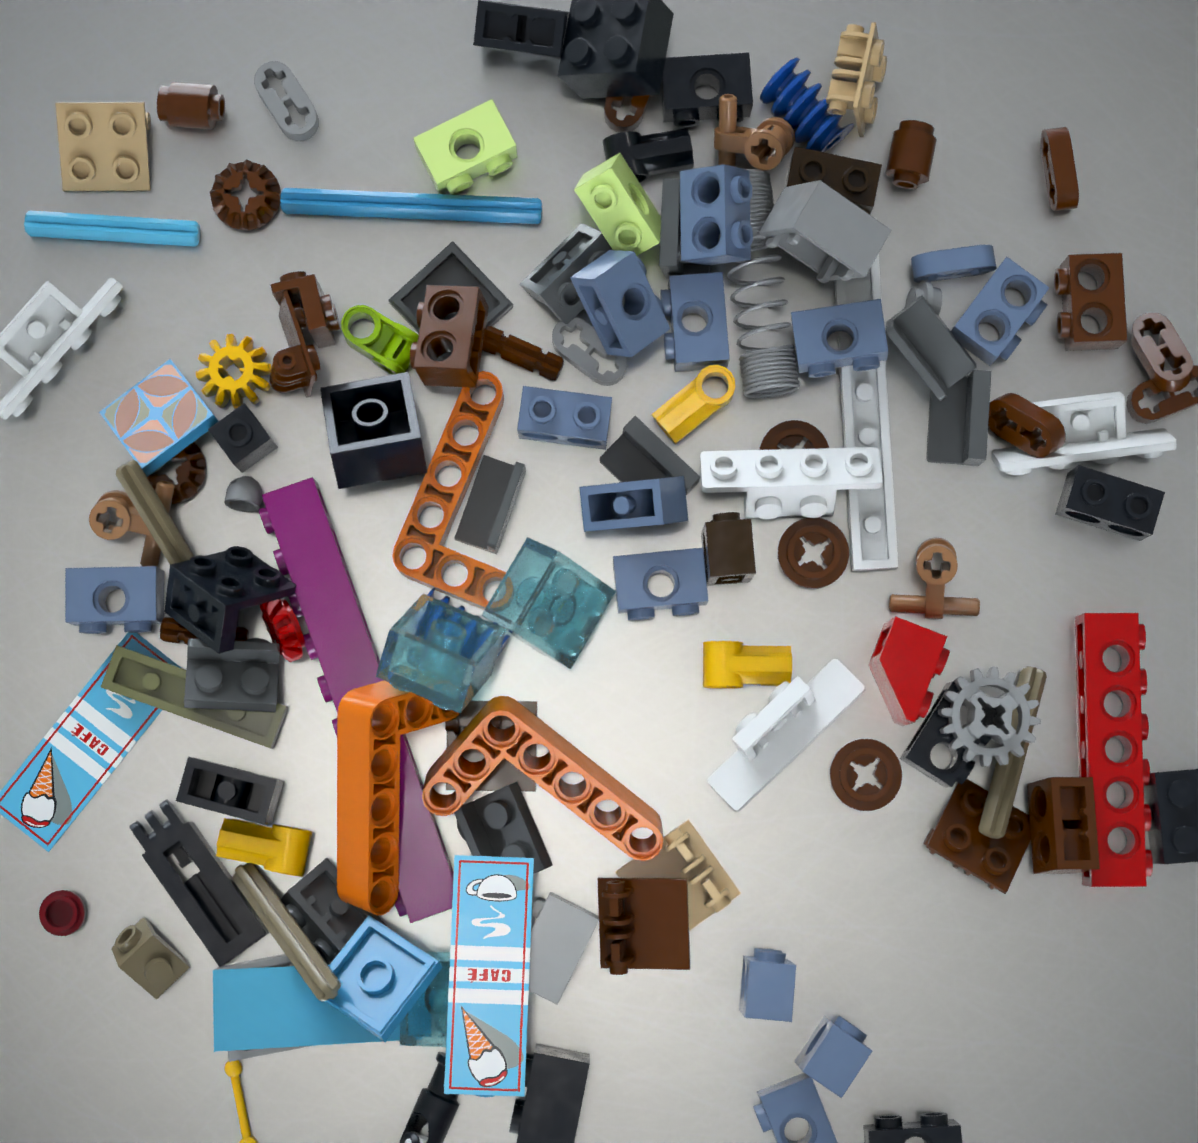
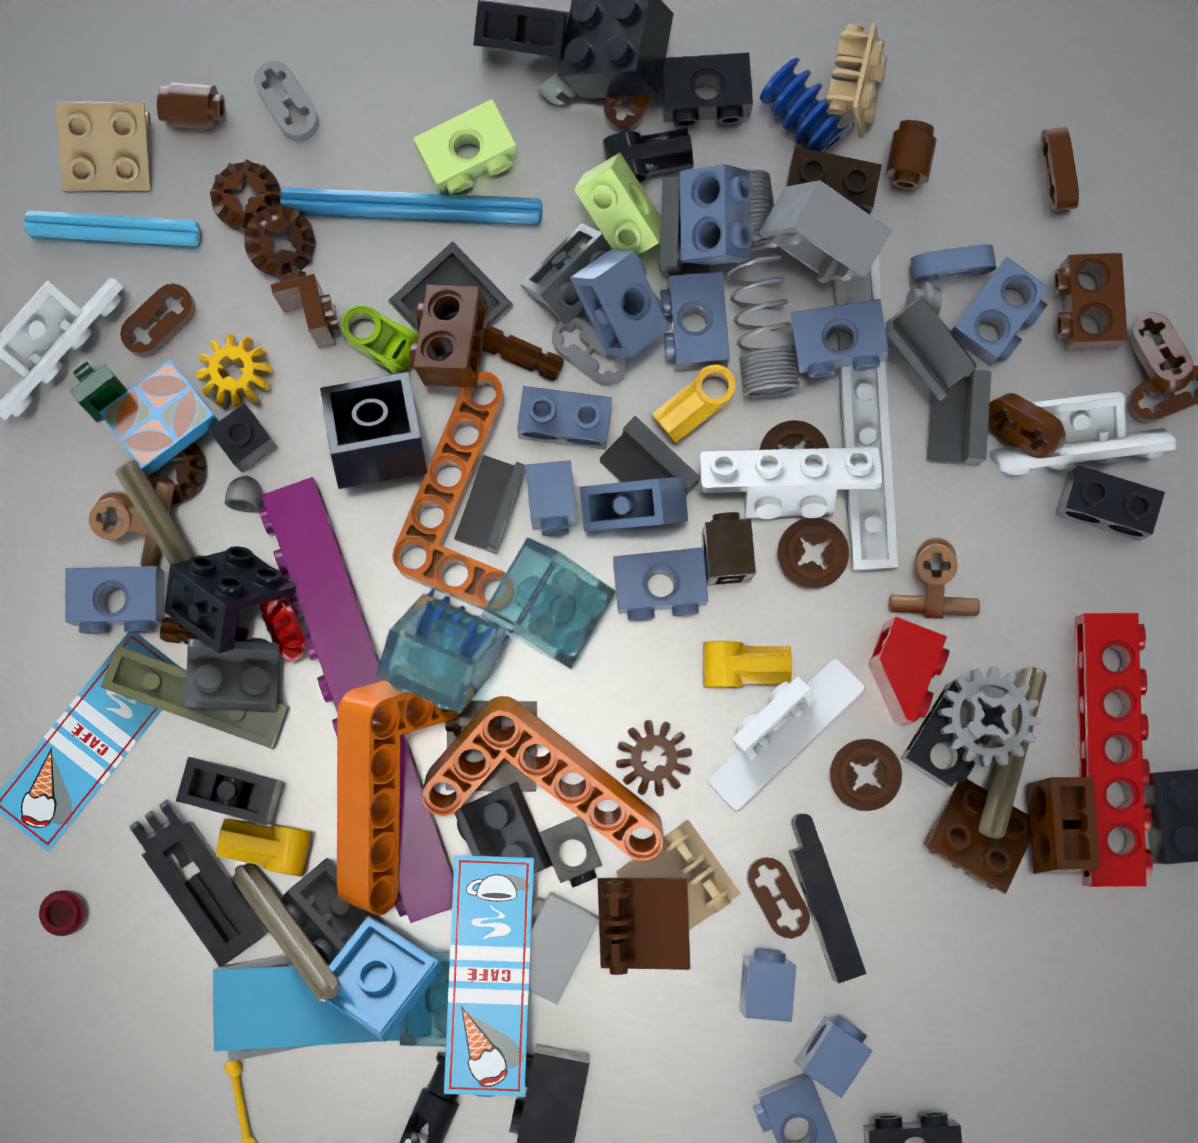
dark tan bracket [111,918,190,1000] -> none
reddish brown hinge [269,290,321,398] -> none
medium nougat piece [714,94,795,170] -> none
none -> dark green tile [70,361,128,422]
none -> reddish brown beam [120,283,196,357]
none -> reddish brown gear [244,206,316,277]
none -> sand blue brick [525,460,577,536]
none -> light grey hinge [538,69,576,105]
none -> brick [539,816,603,888]
none -> reddish brown gear [616,720,692,797]
none -> reddish brown beam [746,857,810,939]
none -> black hinge [788,814,867,984]

